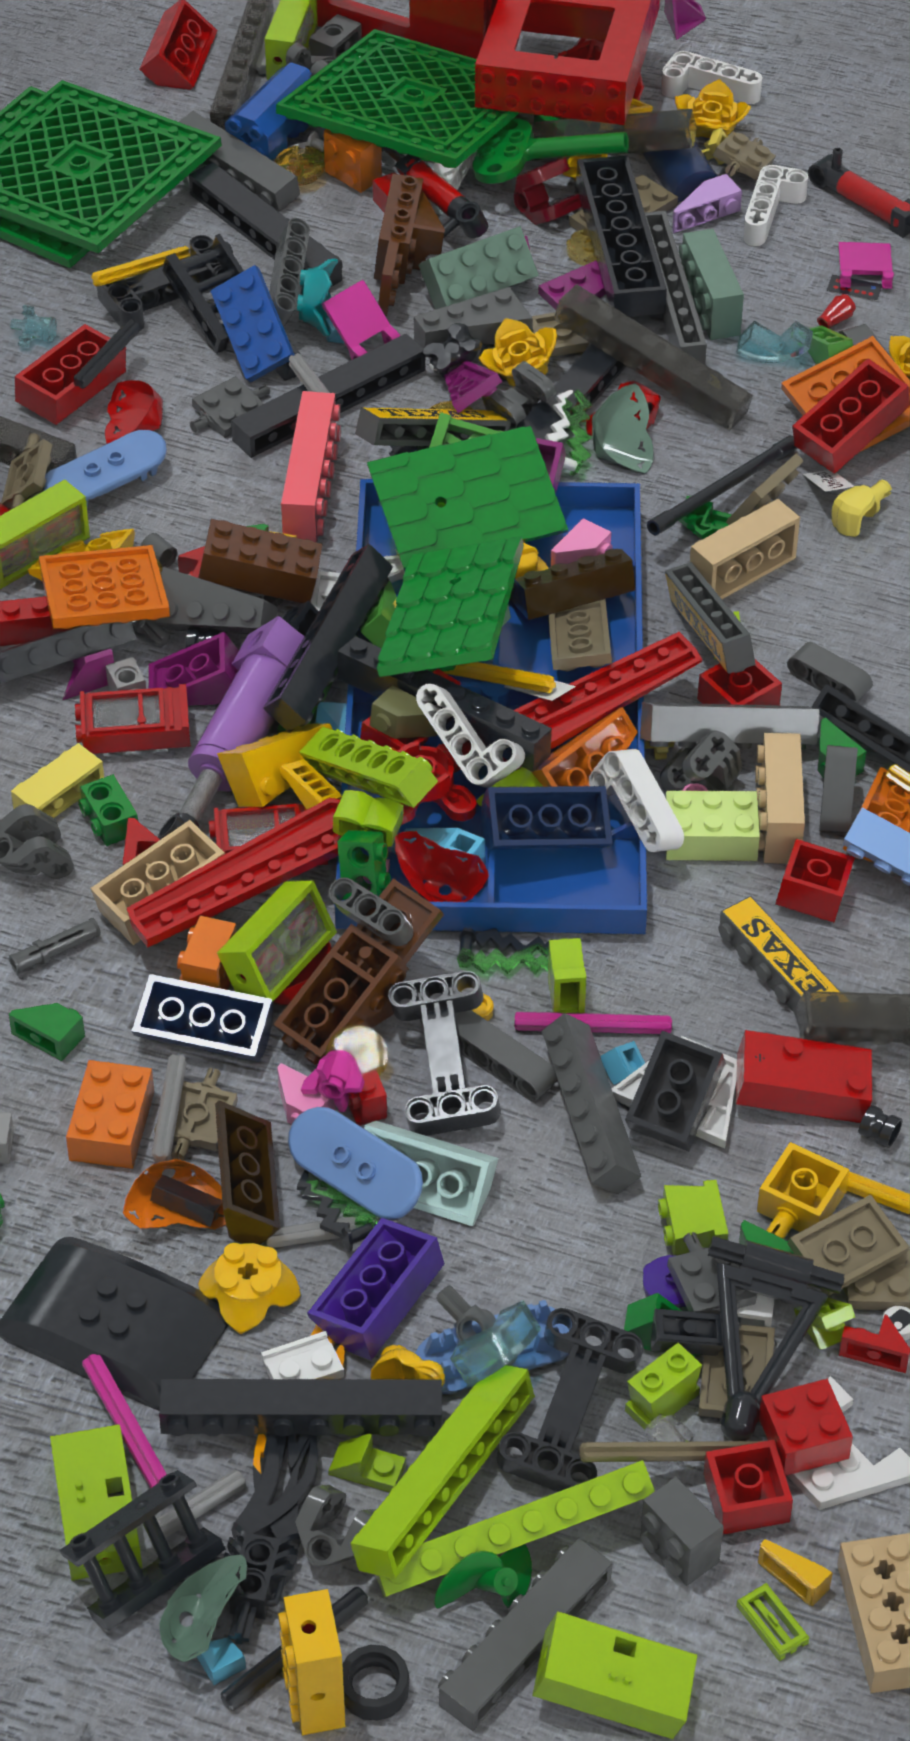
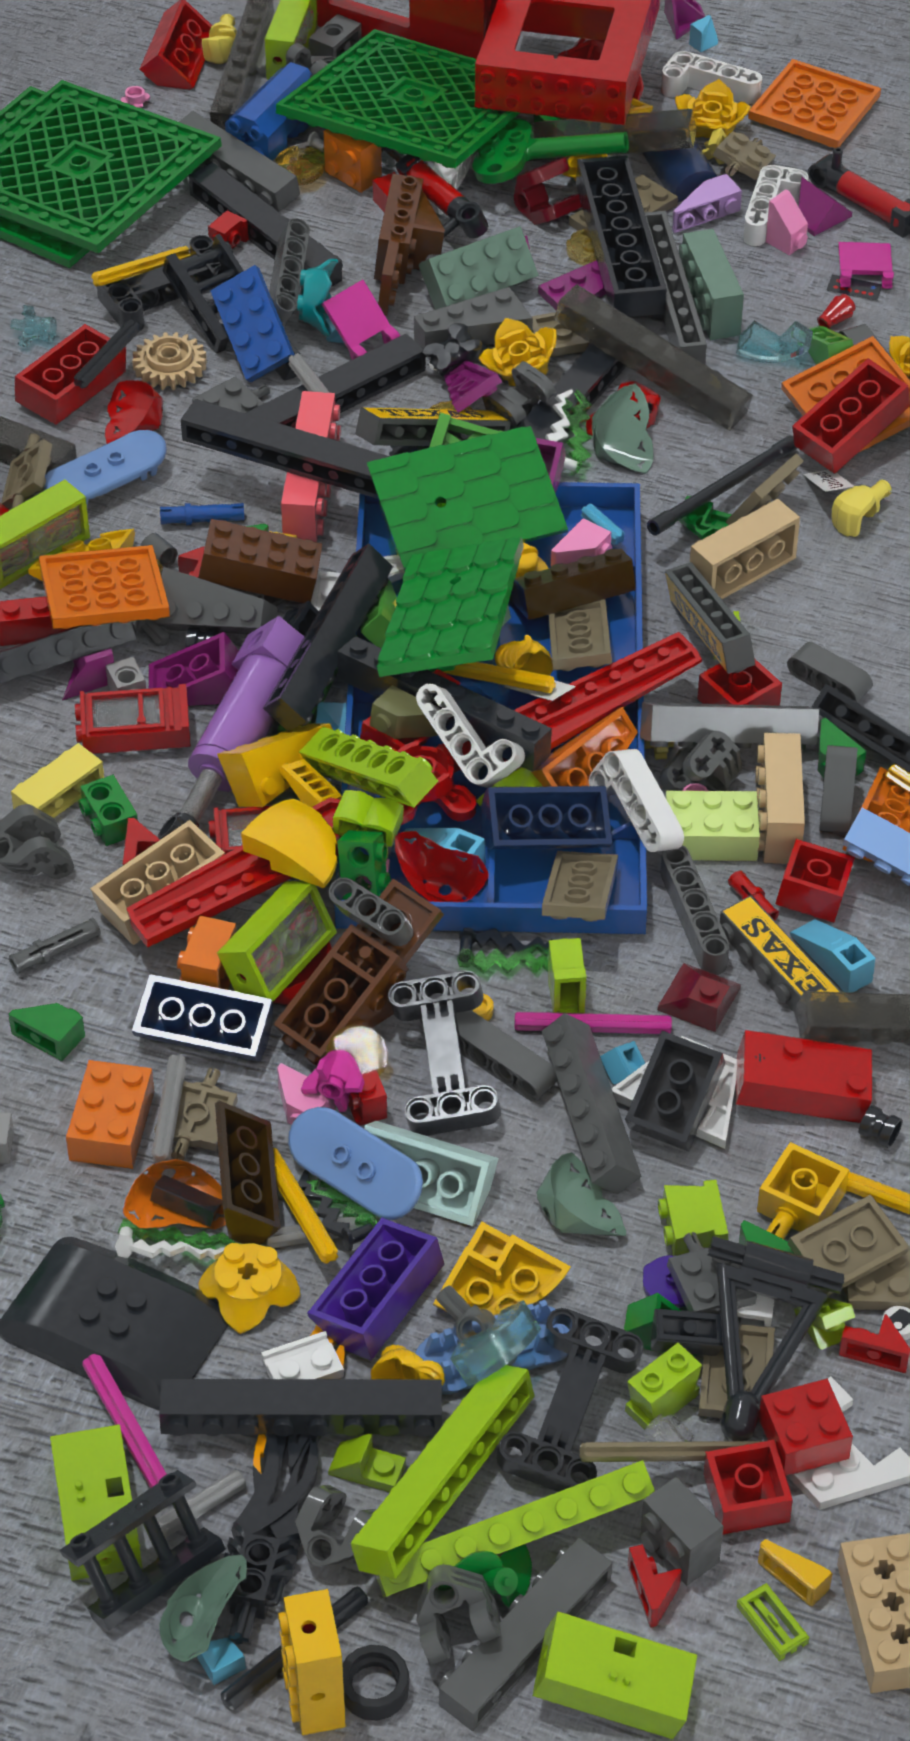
none -> piece [115,1218,236,1260]
none -> bright pink plate [121,86,150,108]
none -> tan gear [132,332,207,390]
none -> blue pin [160,503,245,525]
none -> black brick [181,399,390,499]
none -> light yellow piece [202,14,238,64]
none -> red brick [208,210,249,248]
none -> yellow brick [241,799,337,888]
none -> yellow axle [273,1147,338,1264]
none -> dark grey piece [416,1564,500,1665]
none -> yellow brick [433,1221,571,1315]
none -> yellow hair [494,635,553,675]
none -> sand green piece [536,1152,626,1236]
none -> dark tan plate [542,851,618,922]
none -> medium azure axle [581,504,625,545]
none -> red slope [628,1544,682,1628]
none -> dark red slope [657,963,741,1032]
none -> dark grey beam [660,845,729,975]
none -> medium azure slope [689,15,718,52]
none -> red pin [728,870,779,921]
none -> orange plate [748,59,881,148]
none -> bright pink slope [766,189,808,256]
none -> medium azure slope [790,919,876,995]
none -> magenta slope [799,177,853,236]

